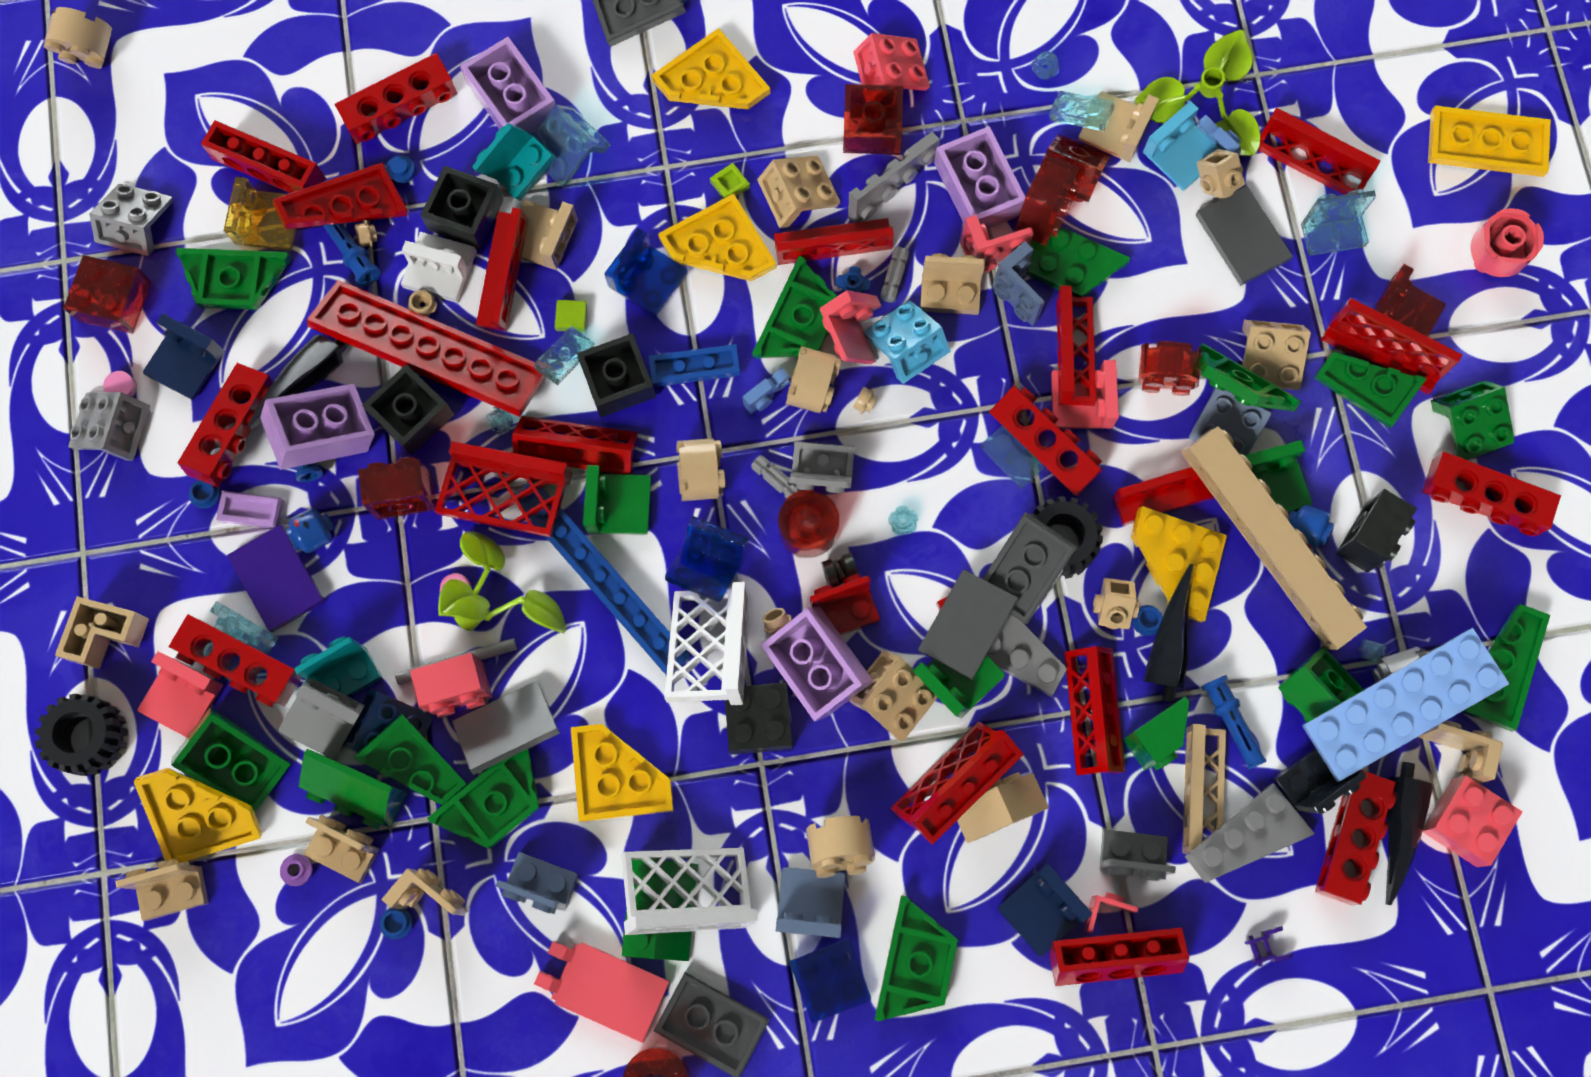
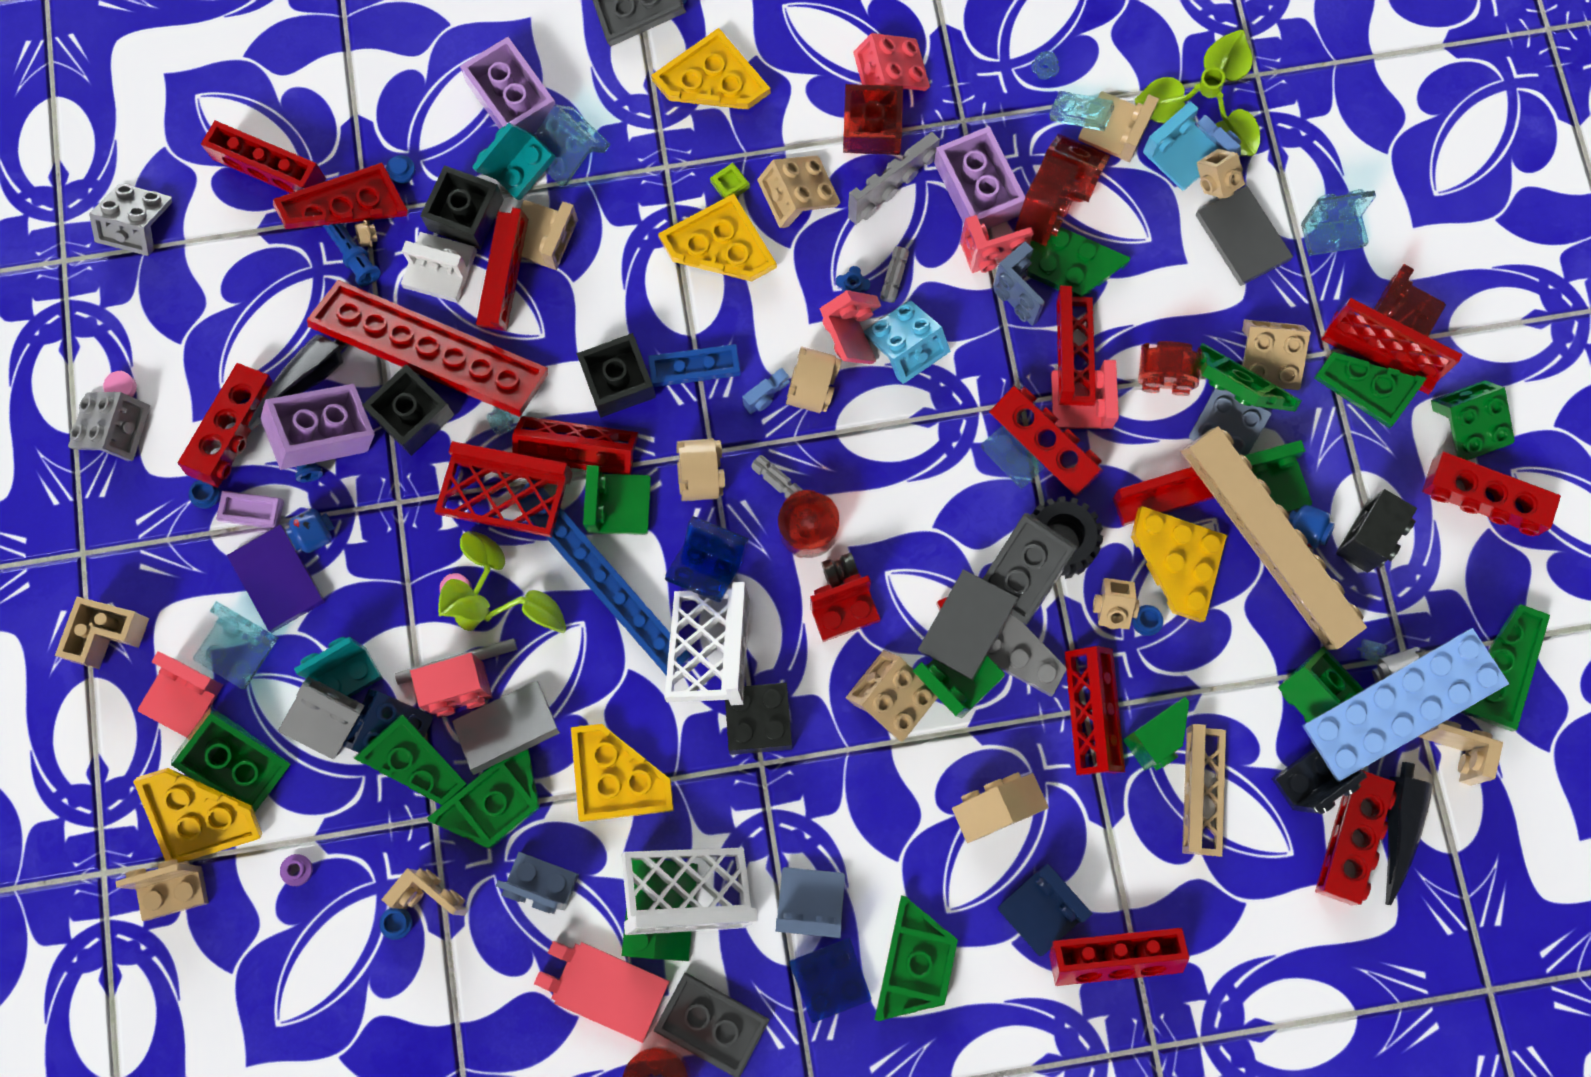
black tyre [35,694,128,776] -> none
tan brick [44,7,112,69] -> none
clear red brick [63,255,152,334] -> none
dark blue bracket [143,313,225,400] -> none
red brick [168,614,302,707] -> none
green wing [176,248,291,310] -> none
clear yellow bracket [223,177,296,251] -> none
green slope [299,749,408,830] -> none
tan bracket [303,815,380,883] -> none
red brick [334,52,458,144] -> none
clear red brick [358,457,437,520] -> none
tan plate [408,290,437,317] -> none
clear light blue plate [534,326,595,386] -> none
lime tile [555,300,587,332] -> none
clear blue bracket [604,228,688,316] -> none
green wing [752,256,837,359] -> none
lavender brick [761,606,874,722] -> none
tan plate [762,608,792,635] -> none
red fence [774,218,894,265] -> none
light grey bracket [789,441,855,493] -> none
tan brick [806,816,875,878] -> none
tan plate [853,386,878,415] -> none
clear light blue plate [888,506,918,535] -> none
red fence [890,721,1024,845] -> none
tan bracket [920,253,985,315] -> none
coral bracket [1083,892,1139,933] -> none
dark grey bracket [1099,829,1176,881] -> none
black piece [1144,564,1195,703] -> none
light grey wing [1184,783,1315,883] -> none
blue pin [1201,675,1267,770] -> none
dark purple piece [1244,926,1293,967] -> none
red fence [1258,107,1381,201] -> none
coral brick [1423,775,1523,867] -> none
yellow plate [1428,106,1551,177] -> none
coral brick [1470,208,1544,277] -> none

